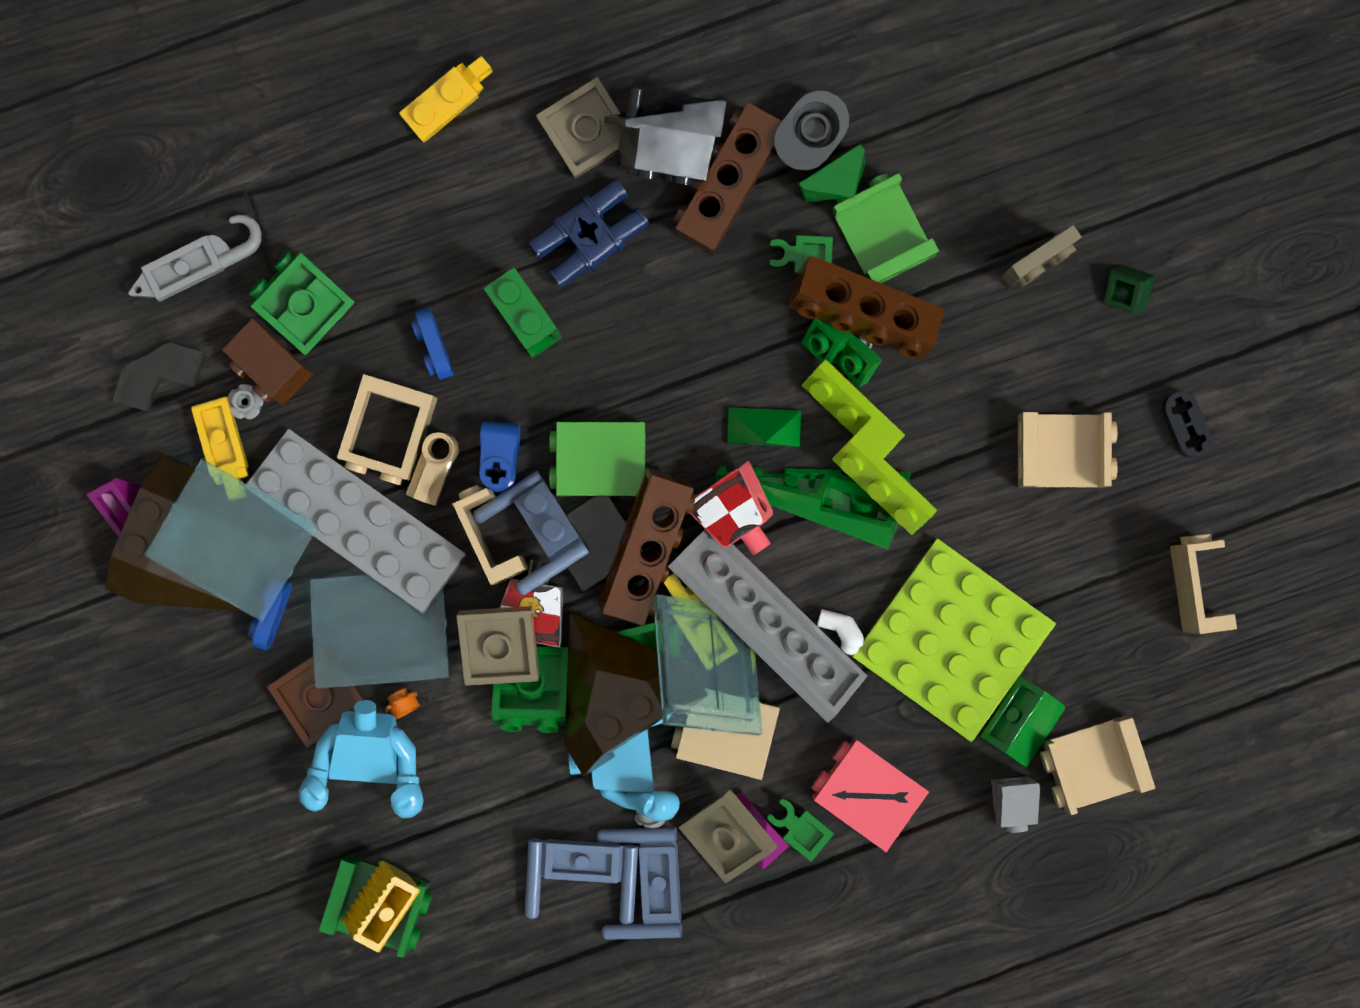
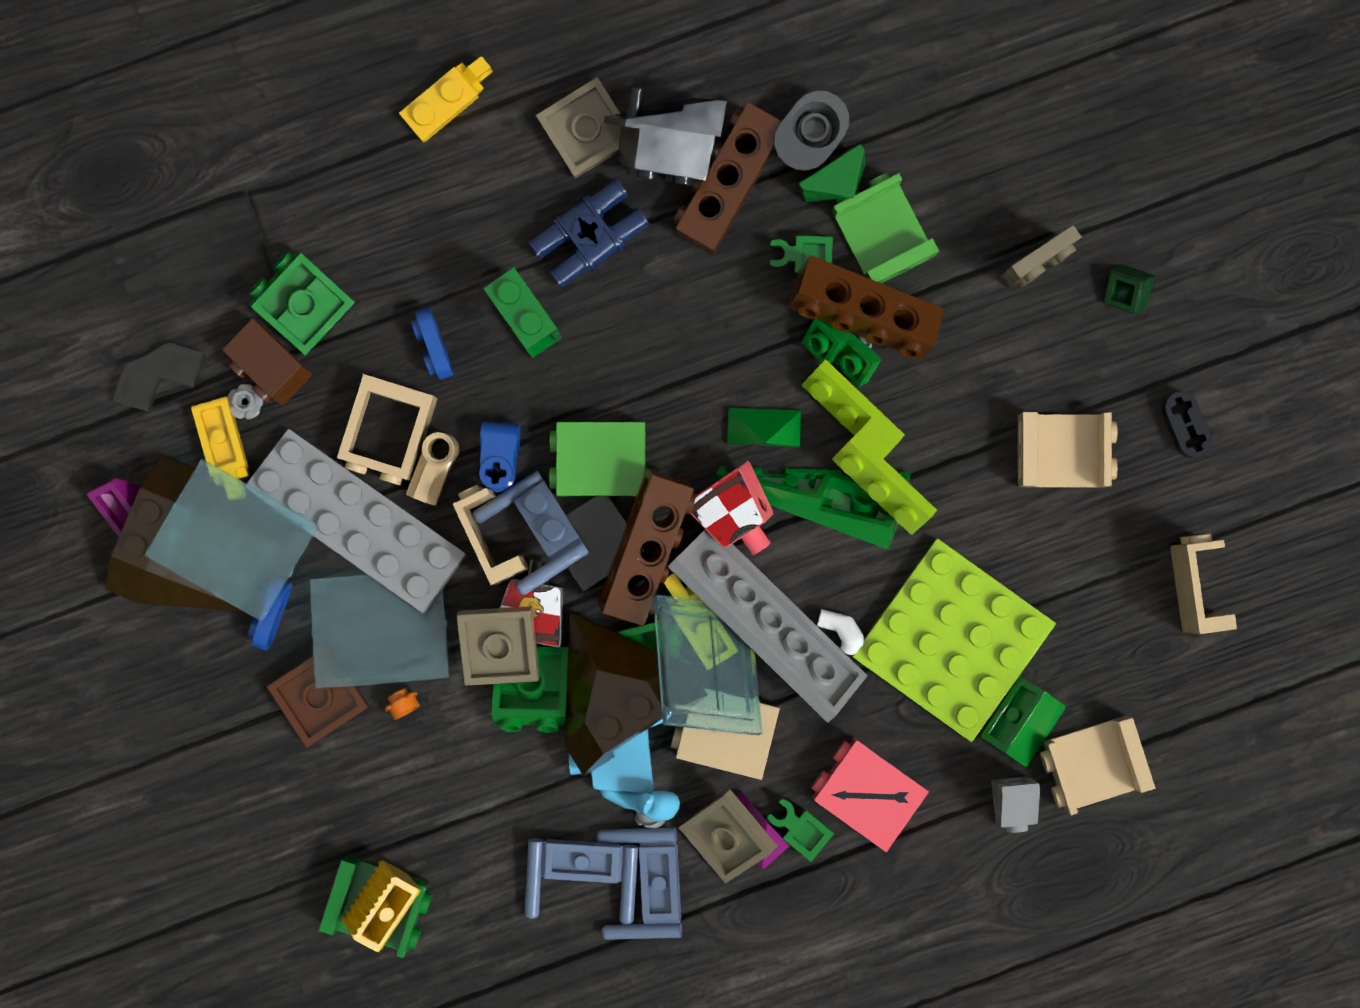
light grey plate [128,215,262,302] -> none
medium azure torso [298,700,424,819] -> none

